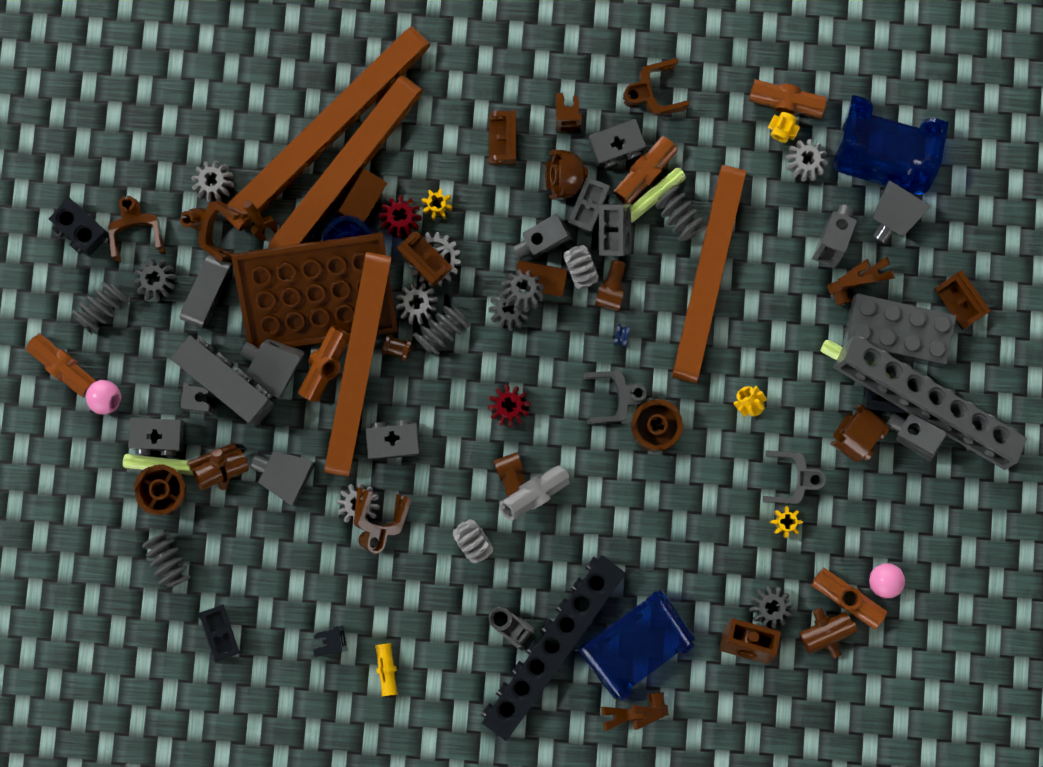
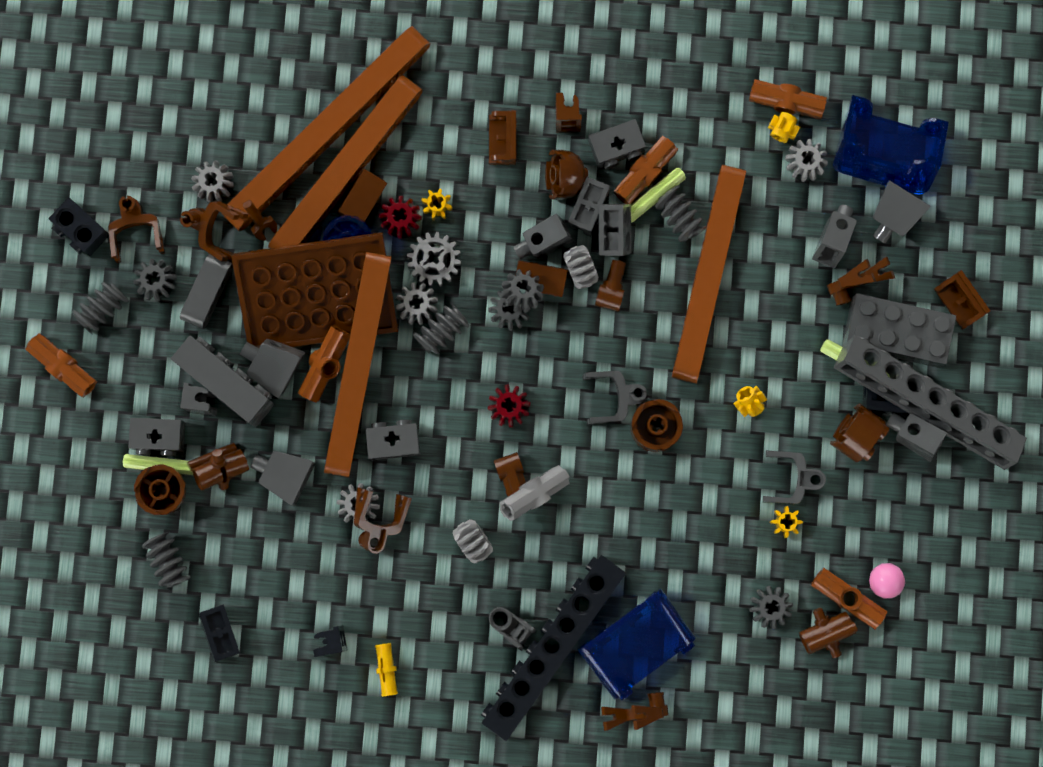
bright pink piece [85,380,121,415] -> none
reddish brown bush [382,333,413,362] -> none
reddish brown hinge [397,232,453,287] -> none
dark blue bush [613,323,630,348] -> none
reddish brown piece [623,58,689,116] -> none
reddish brown brick [719,618,781,664] -> none

